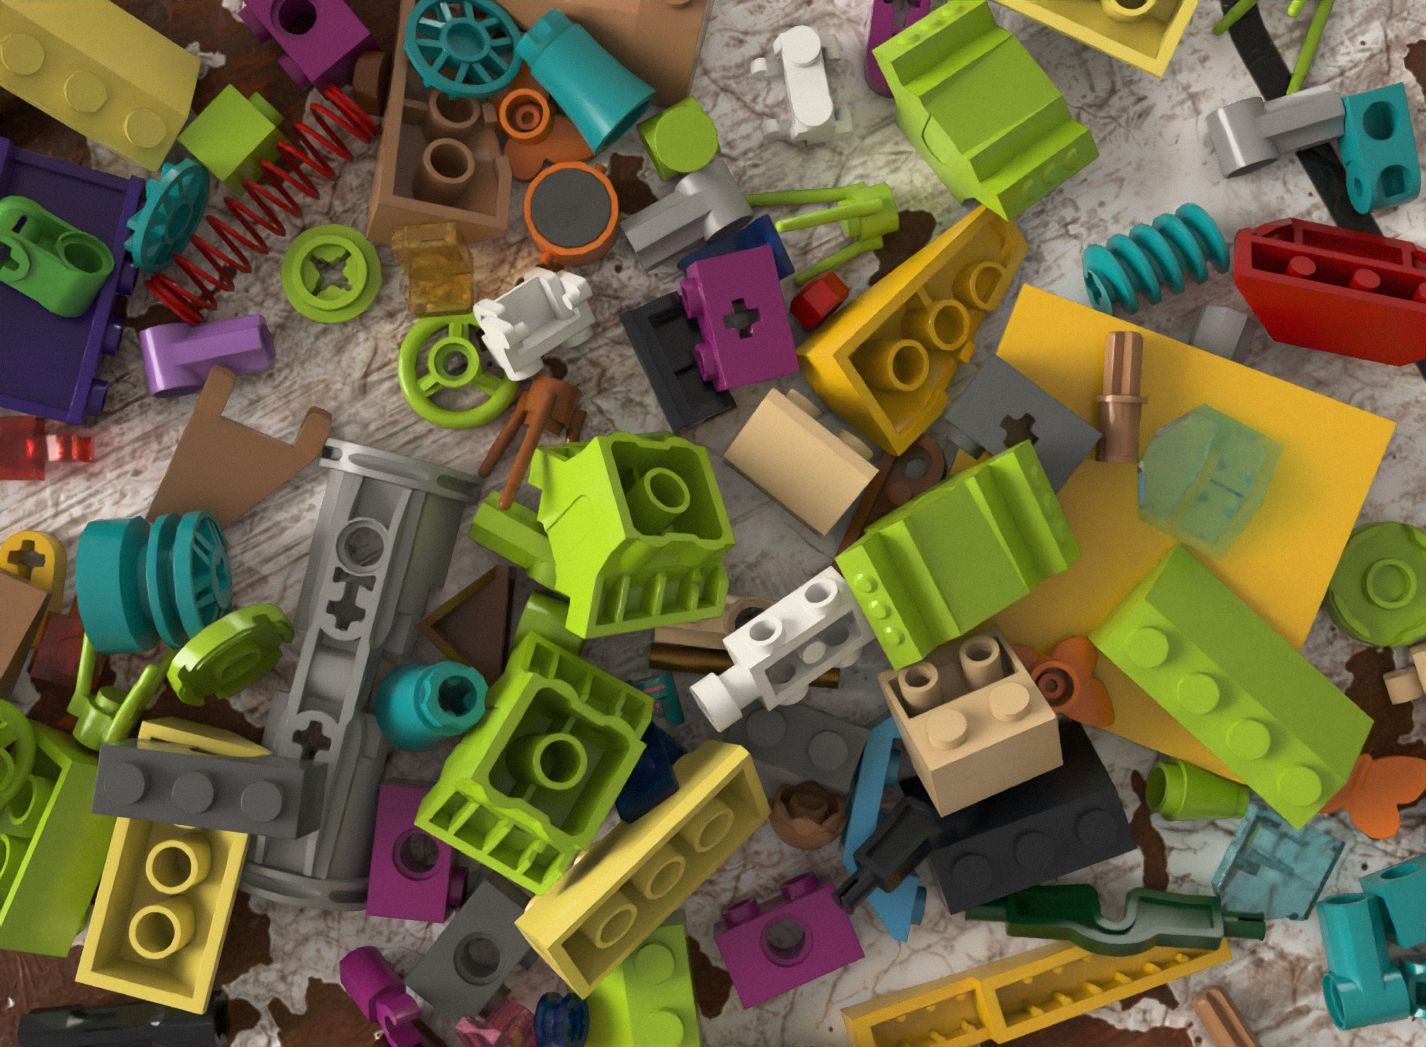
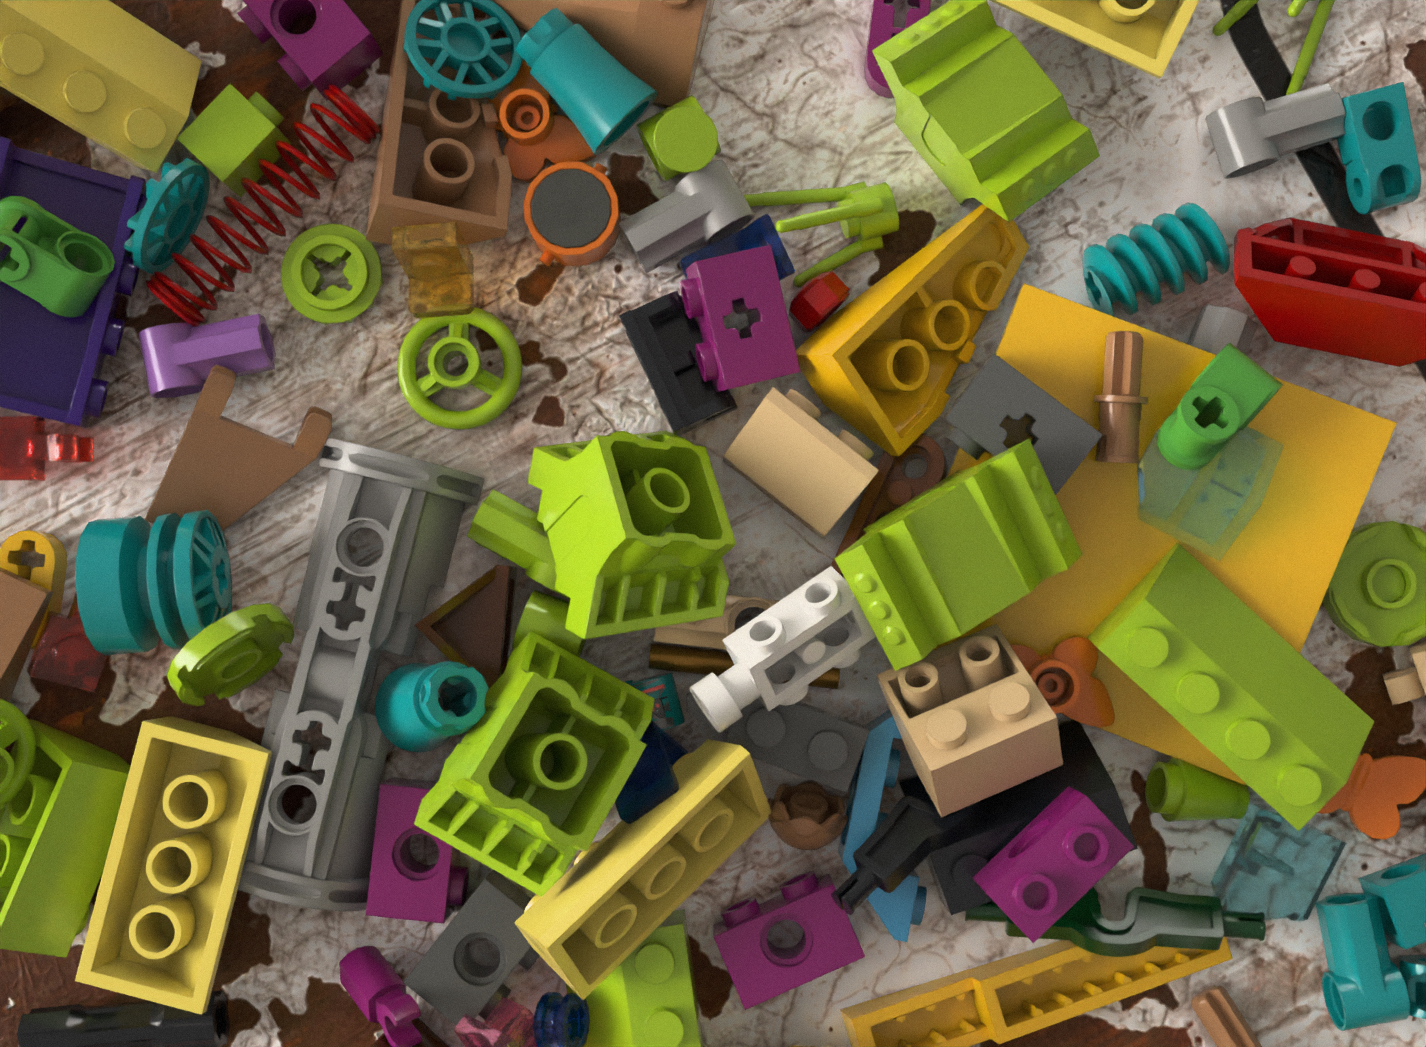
lime plant [67,633,181,752] -> none
dark grey arch [91,738,328,840] -> none
reddish brown tile [353,49,392,117] -> none
white piece [473,267,595,381] -> none
dark orange plant [478,374,587,511] -> none
white piece [749,25,855,145] -> none
none -> magenta brick [973,786,1134,943]
none -> bright green piece [1157,342,1283,470]

